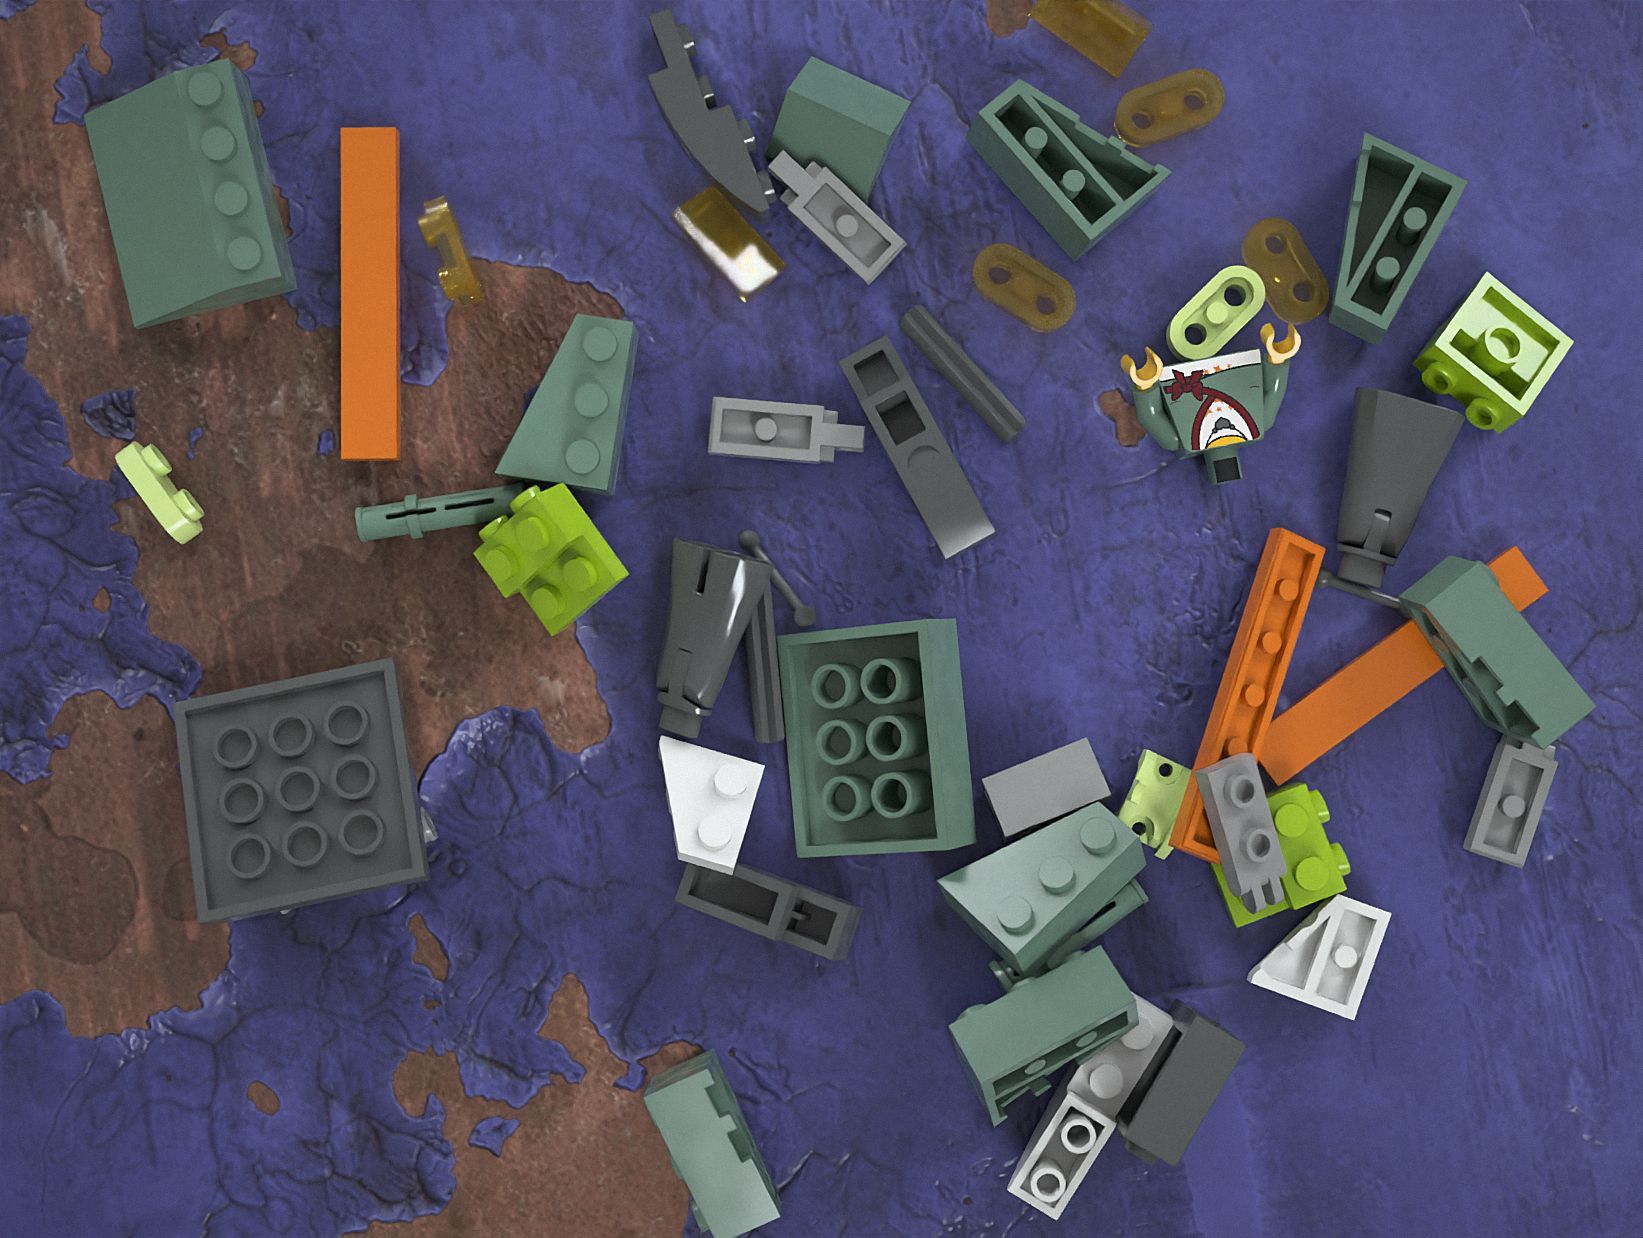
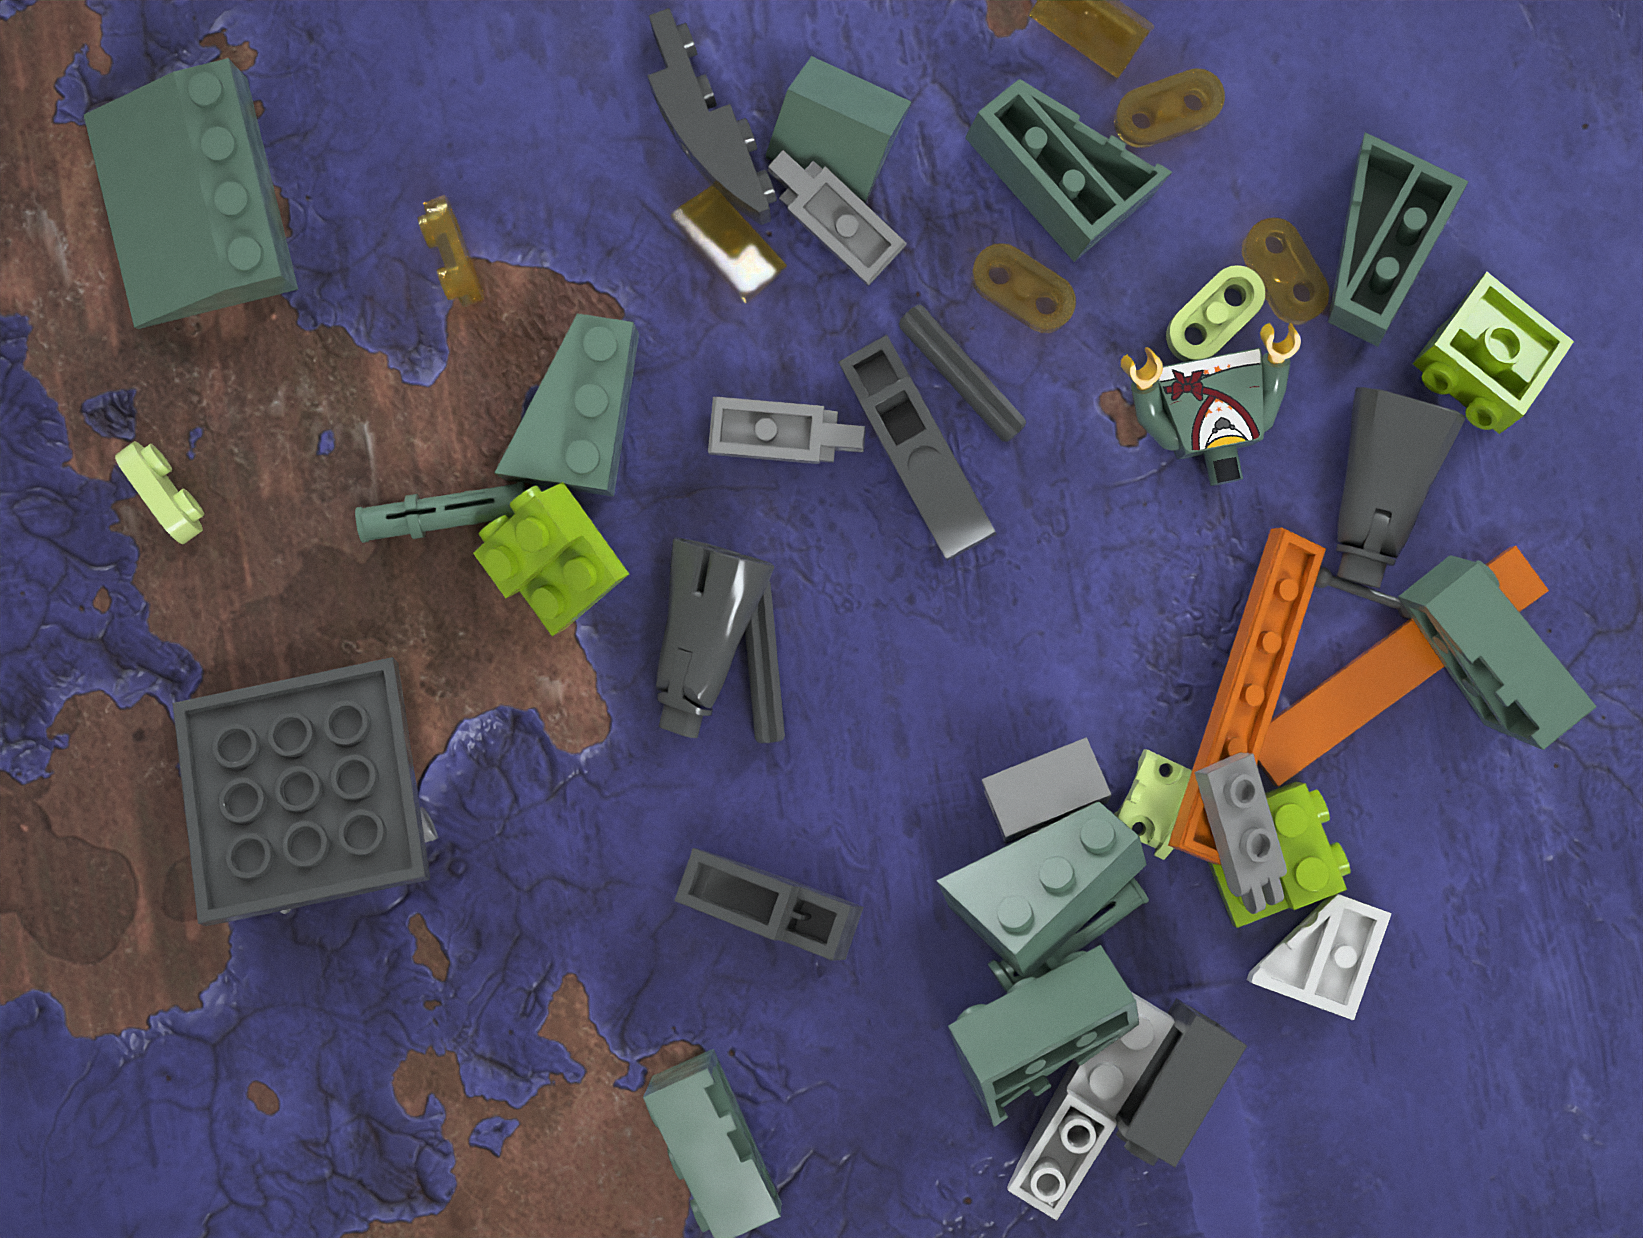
orange tile [341,127,401,461] -> none
white wing [658,735,765,875] -> none
dark grey hinge [738,529,816,627] -> none
sand green slope [777,618,977,858] -> none
light grey hinge [1462,733,1559,869] -> none

